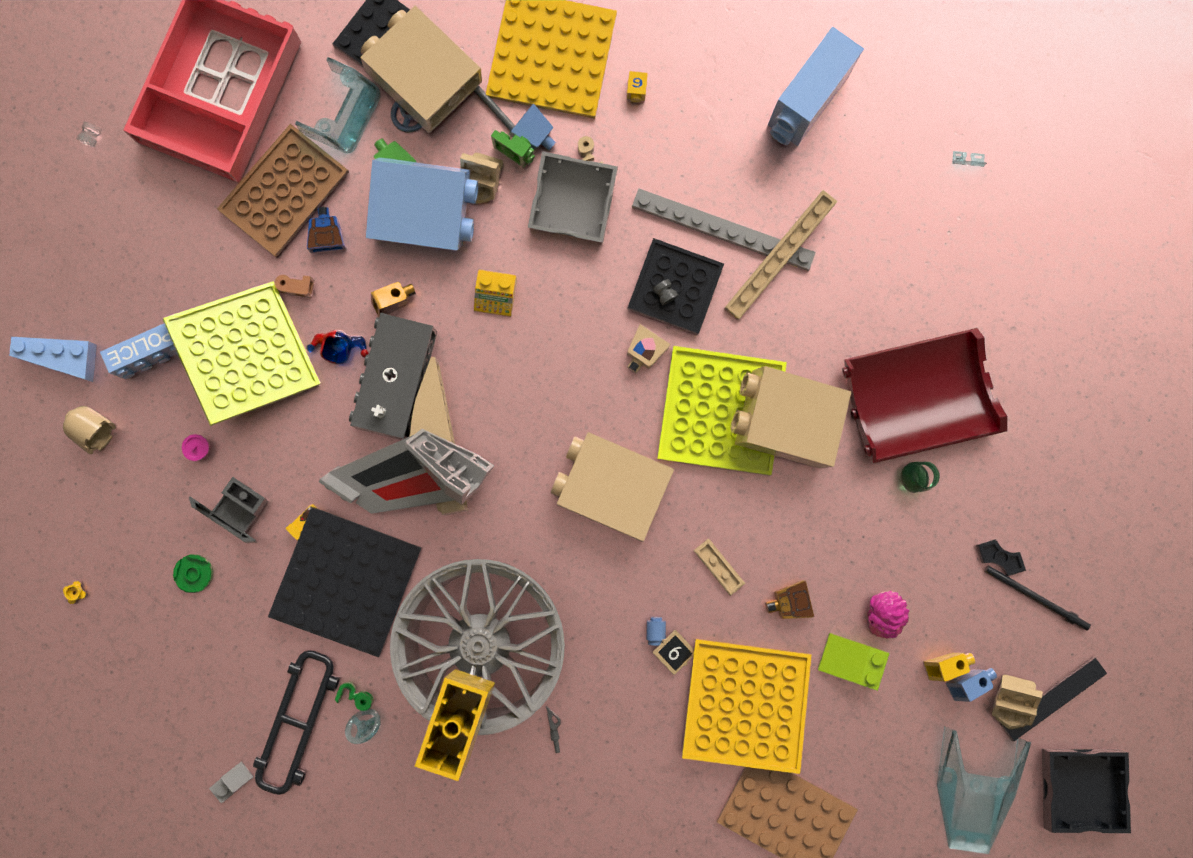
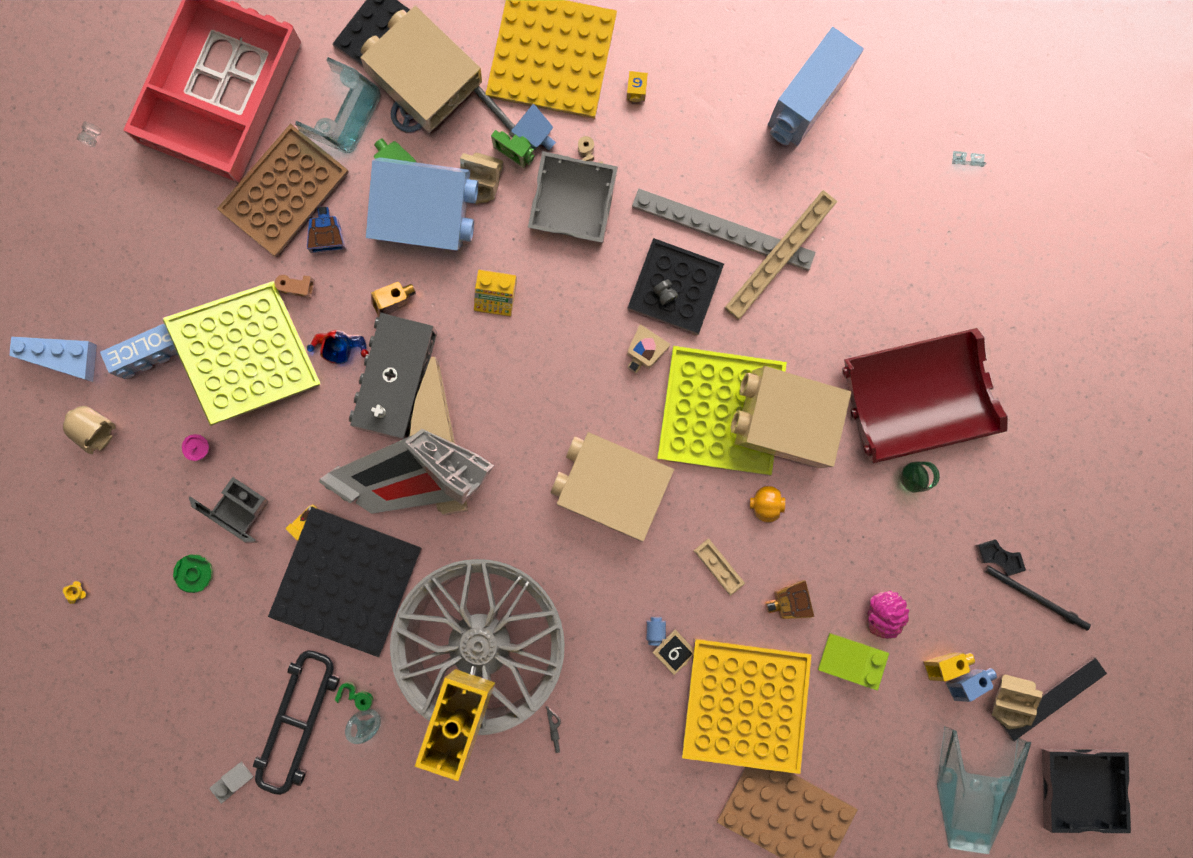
none -> light orange plant [750,486,786,523]

